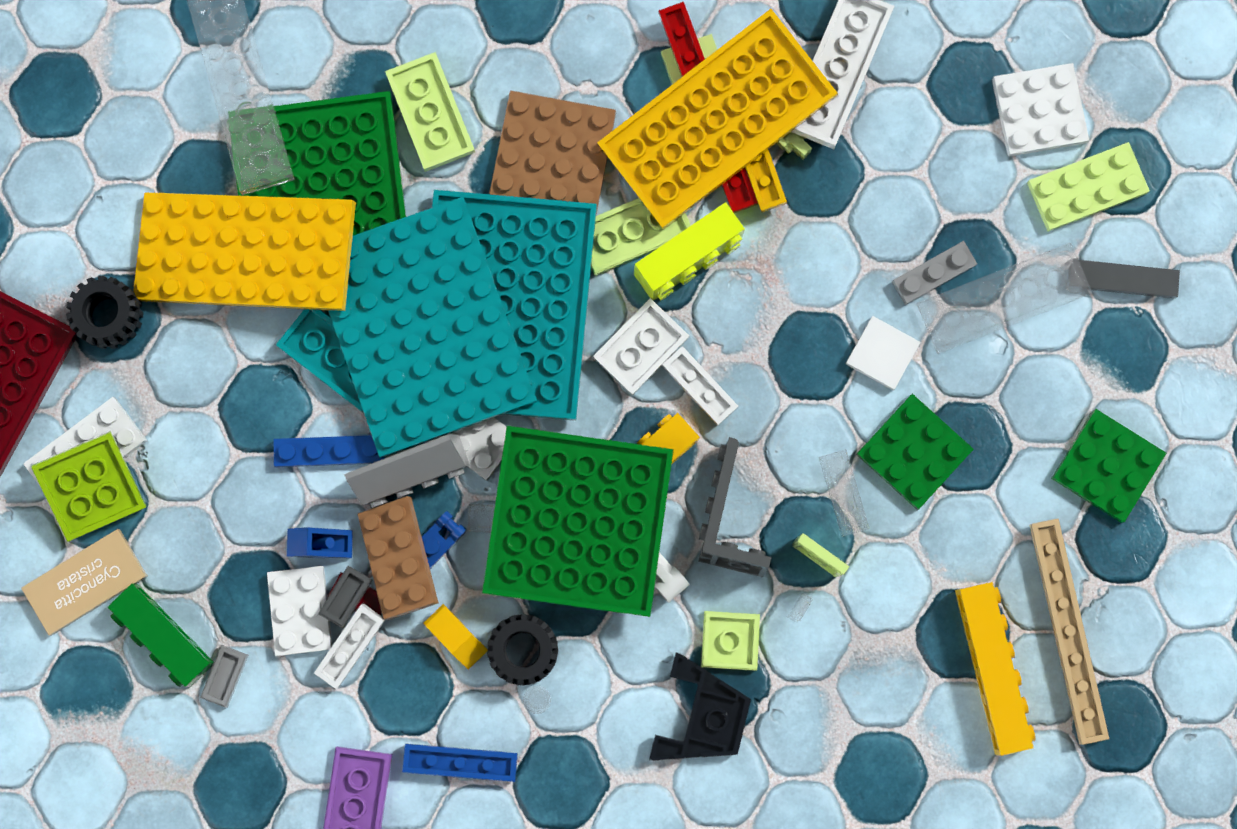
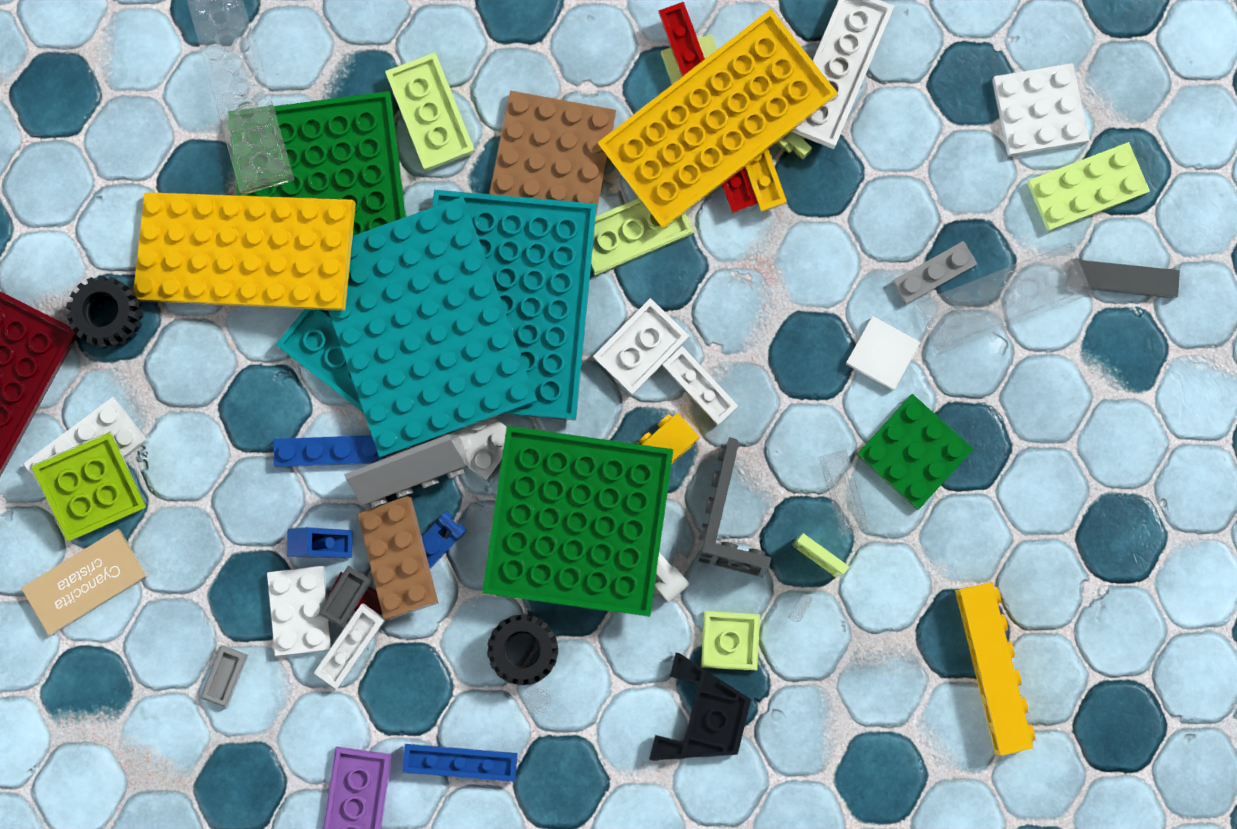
green brick [108,583,214,687] -> none
yellow slope [423,604,488,670] -> none
neon yellow brick [634,202,745,301] -> none
tan plate [1029,518,1109,745] -> none
green plate [1051,409,1167,523] -> none

